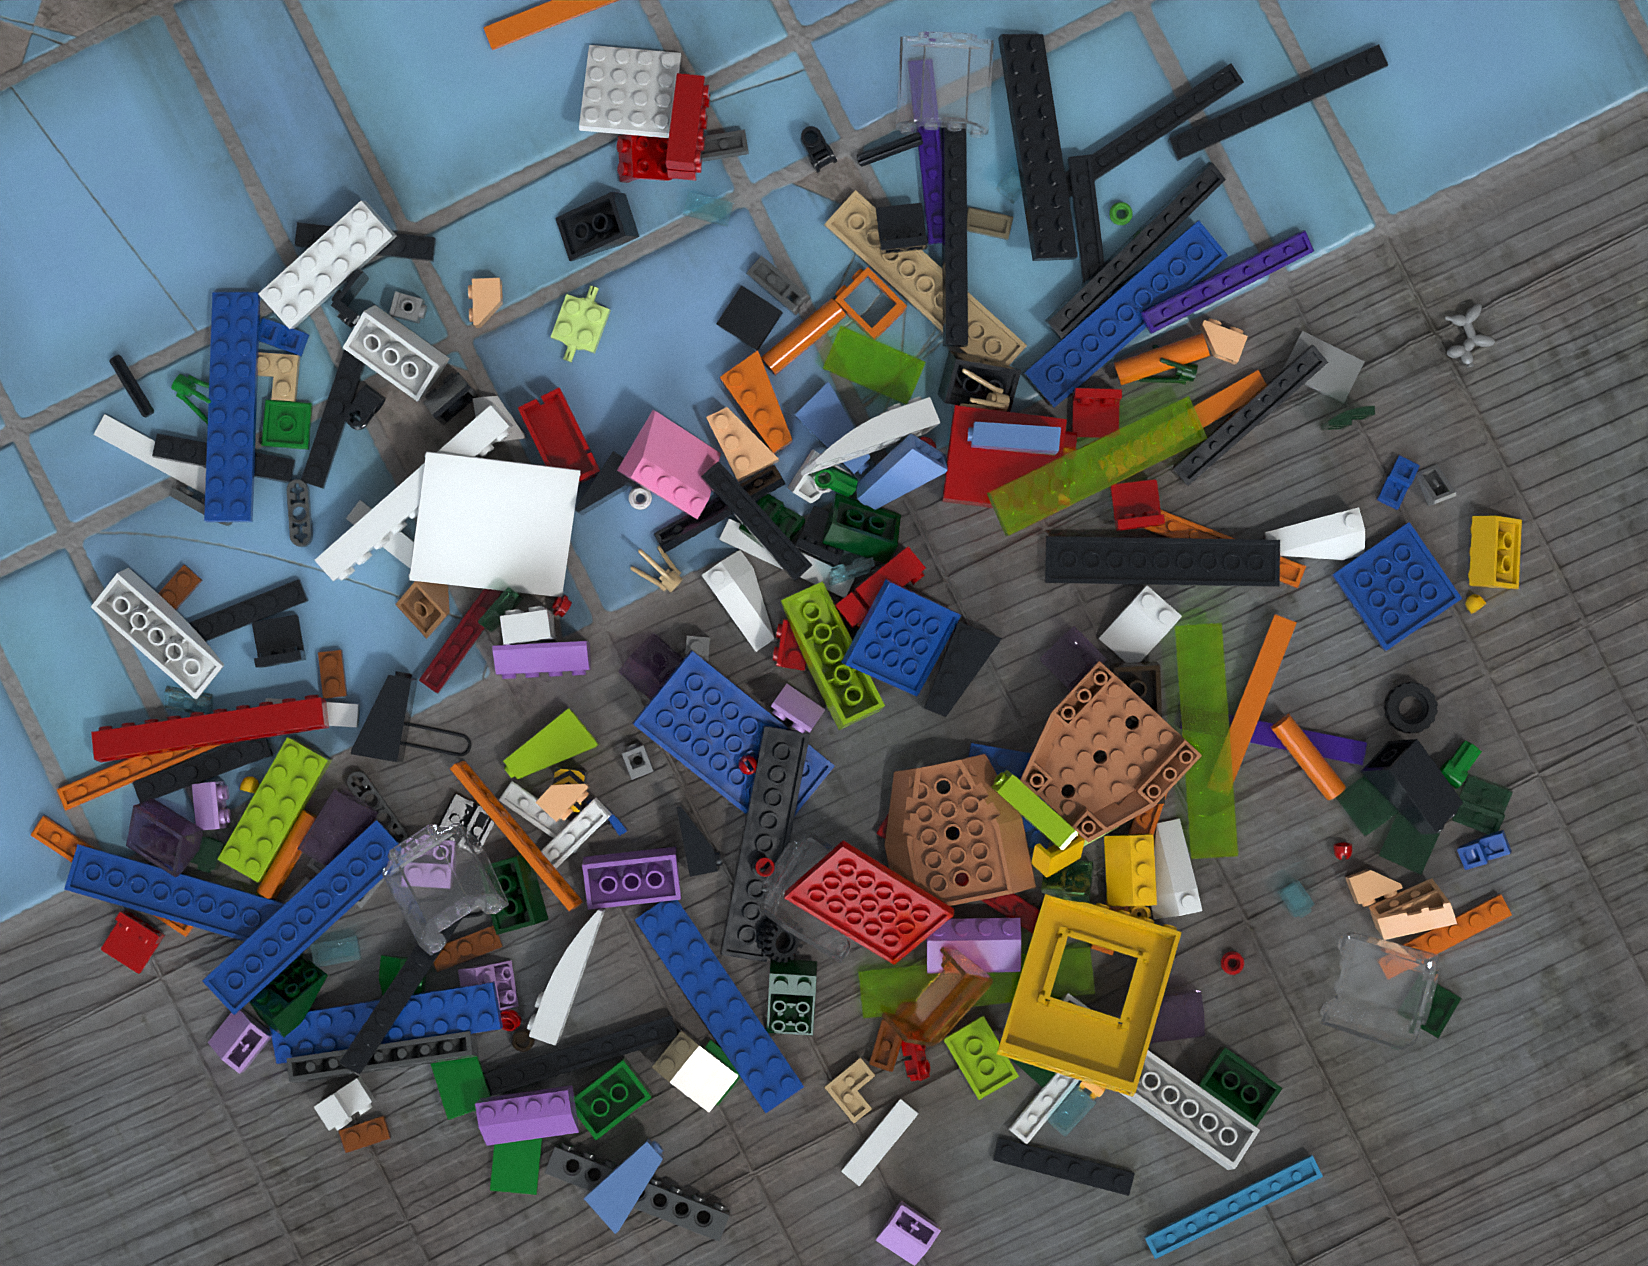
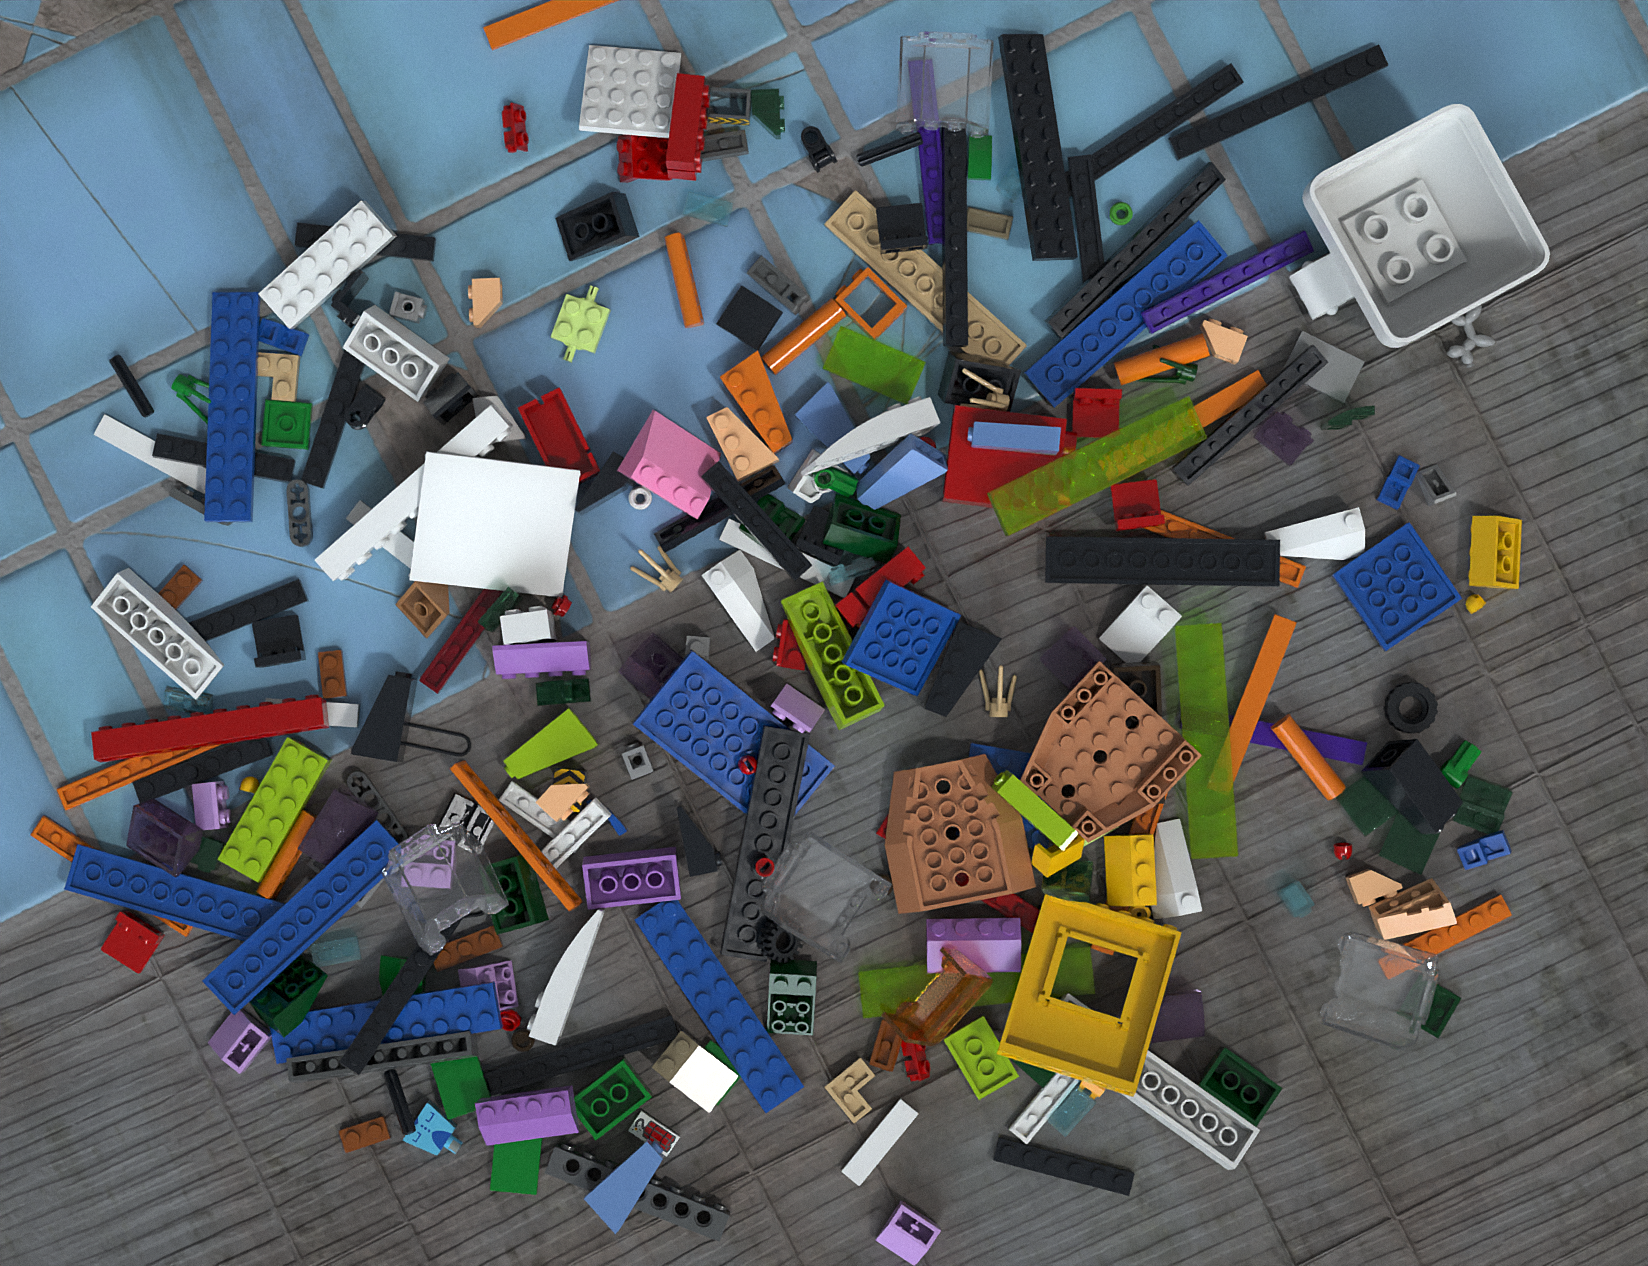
white brick [314,1076,375,1131] -> none
red plate [784,840,954,965] -> none
dark azure plate [1144,1155,1323,1259] -> none
red plate [1221,951,1244,975] -> none
none -> black axle [383,1069,416,1135]
none -> medium azure torso [403,1100,463,1155]
none -> red hinge [501,103,529,153]
none -> clear green slope [535,679,591,706]
none -> tile [628,1110,680,1157]
none -> orange brick [664,232,704,328]
none -> dark grey piece [708,87,752,126]
none -> clear green slope [751,89,785,140]
none -> green slope [968,135,992,181]
none -> tan plant [979,665,1017,717]
none -> clear purple bracket [1254,411,1314,466]
none -> white piece [1289,104,1550,348]

